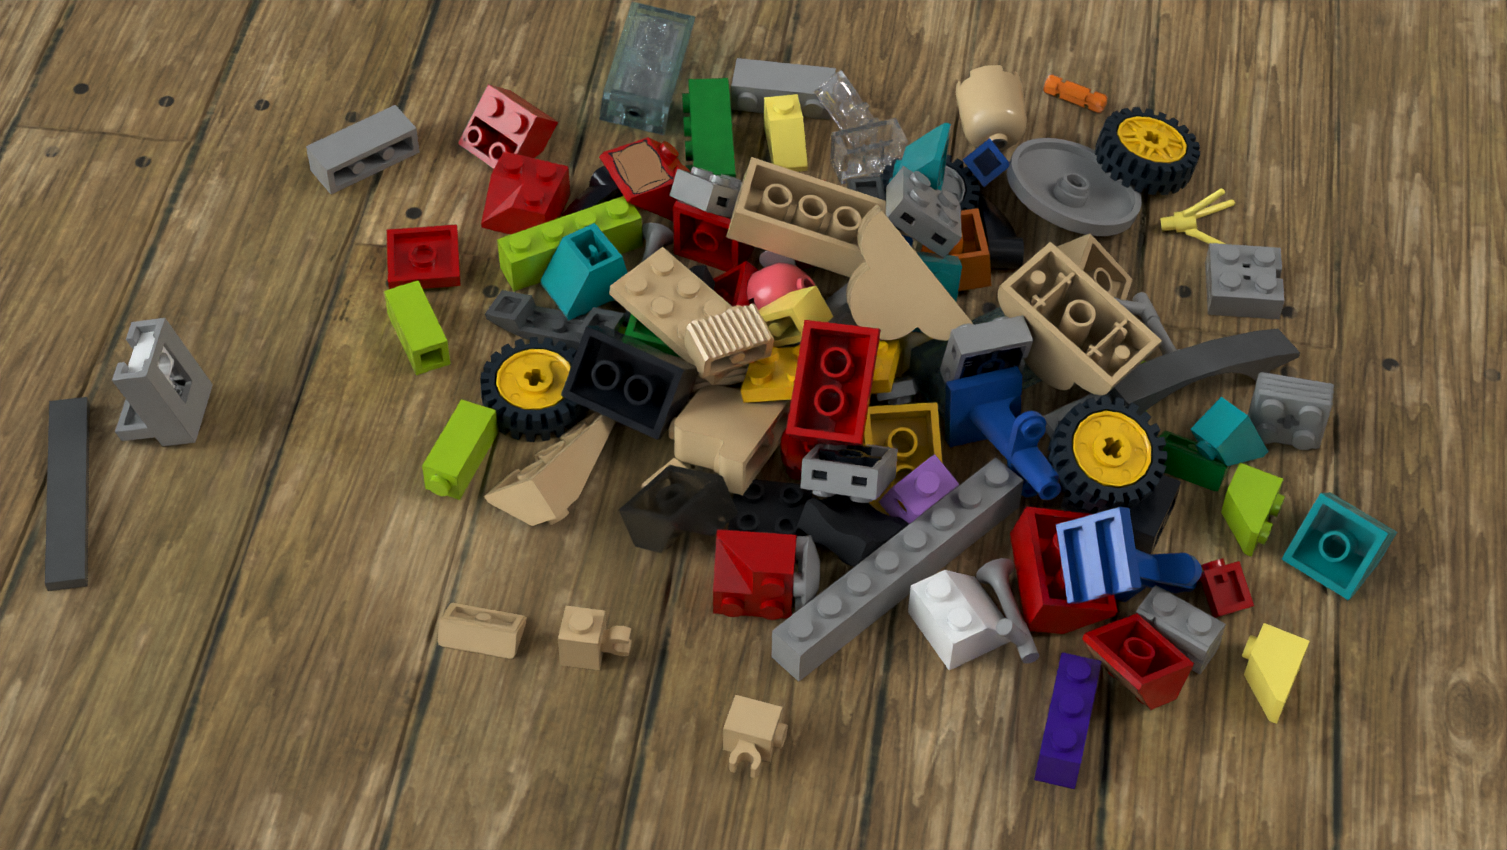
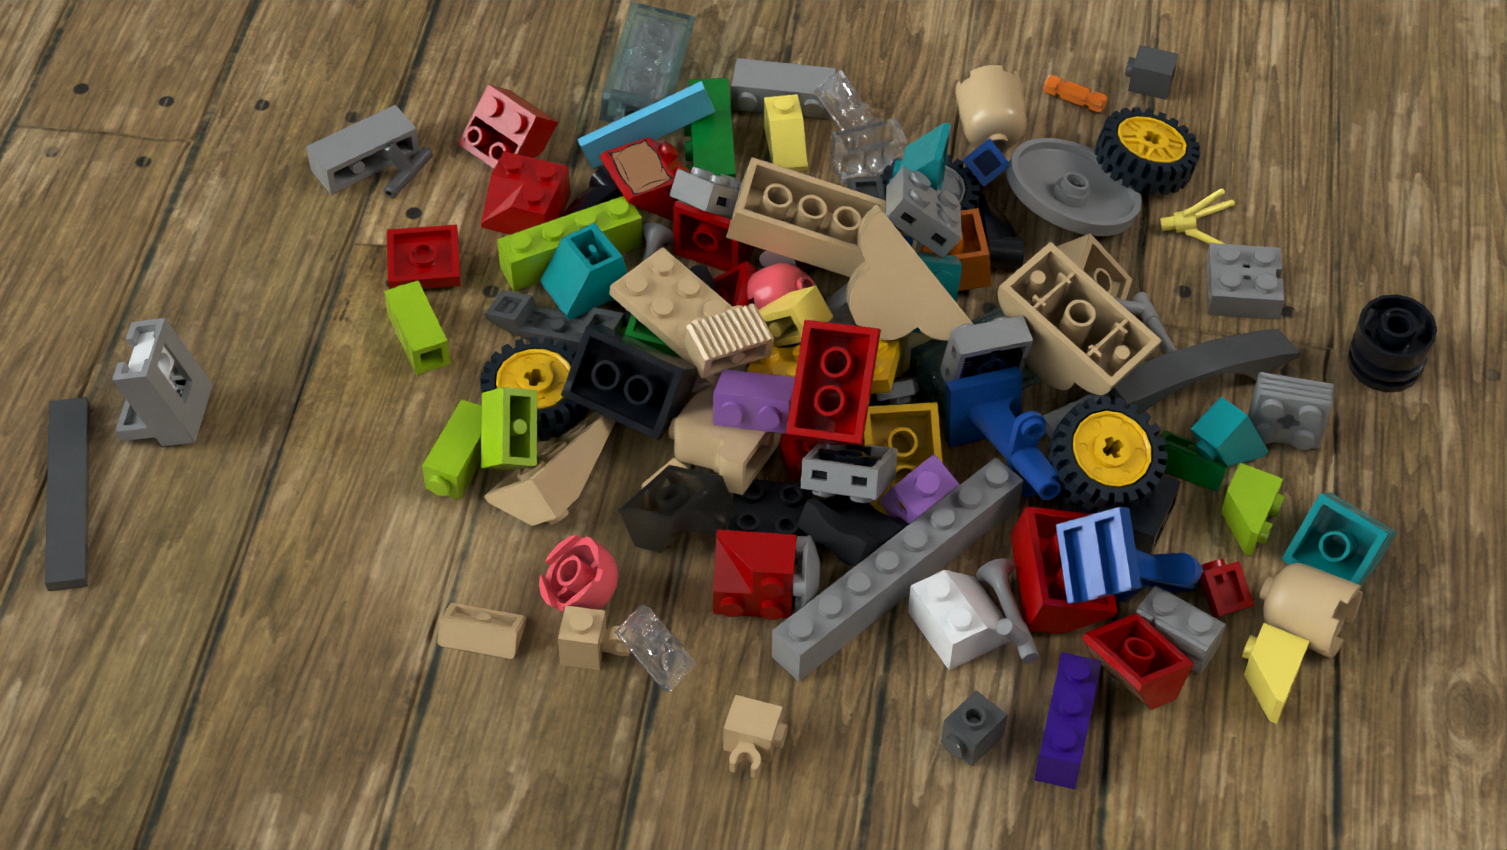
none -> dark grey piece [384,142,433,198]
none -> lime brick [481,387,537,471]
none -> coral cylinder [539,535,619,613]
none -> medium azure tile [578,81,716,169]
none -> clear plate [615,604,697,692]
none -> medium lavender brick [713,369,795,434]
none -> dark grey brick [941,690,1007,766]
none -> dark grey brick [1125,45,1179,100]
none -> tan cylinder [1259,563,1363,659]
none -> black wheel [1347,294,1437,393]

